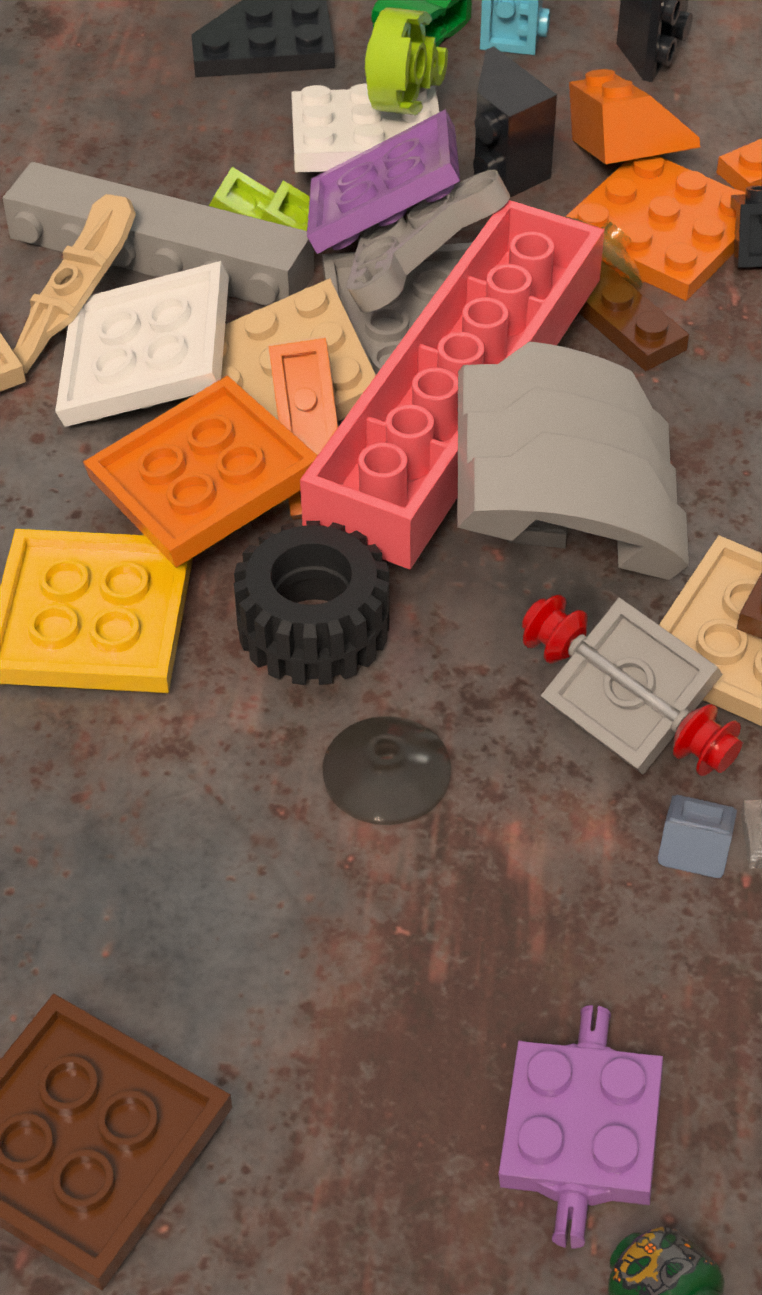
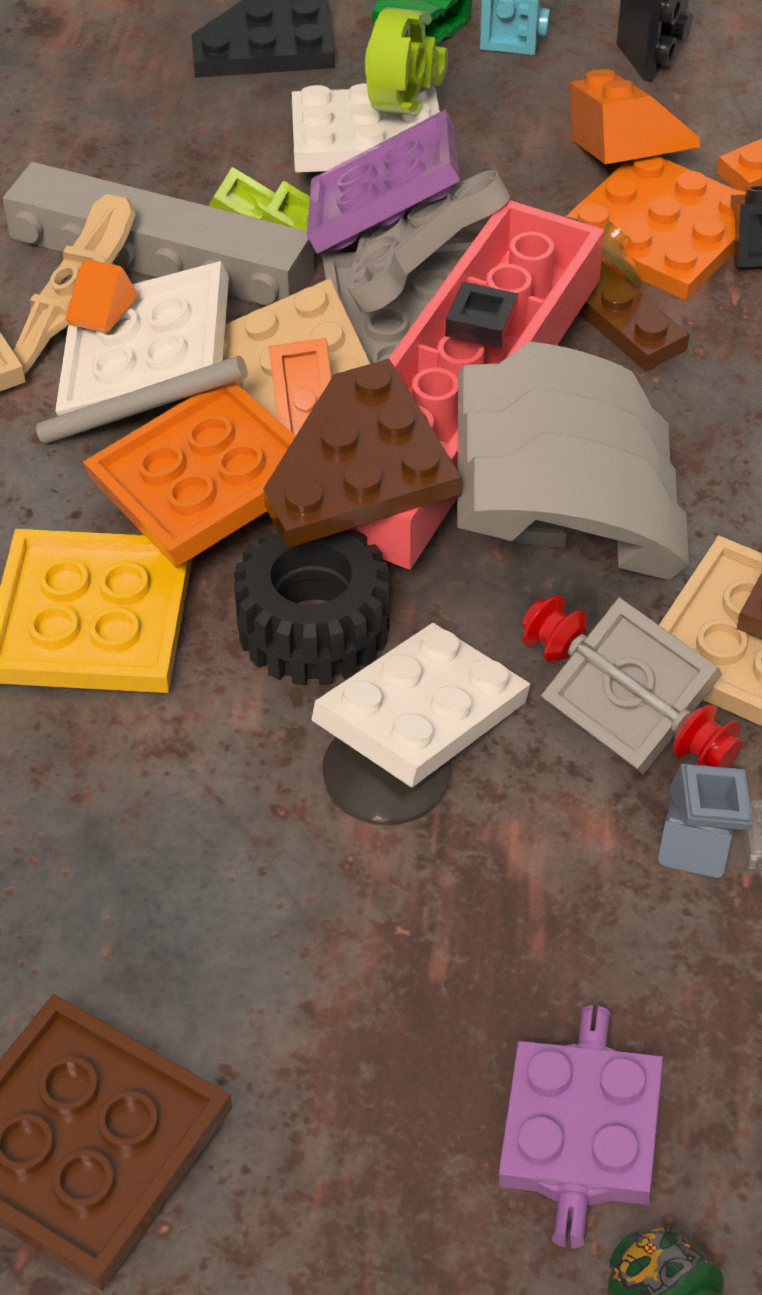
black slope [473,46,557,198] -> none
none -> light grey bar [36,356,248,444]
none -> orange slope [65,259,138,333]
none -> reddish brown plate [263,358,462,548]
none -> white plate [312,623,531,788]
none -> black plate [445,282,519,348]
none -> sand blue slope [670,764,753,831]

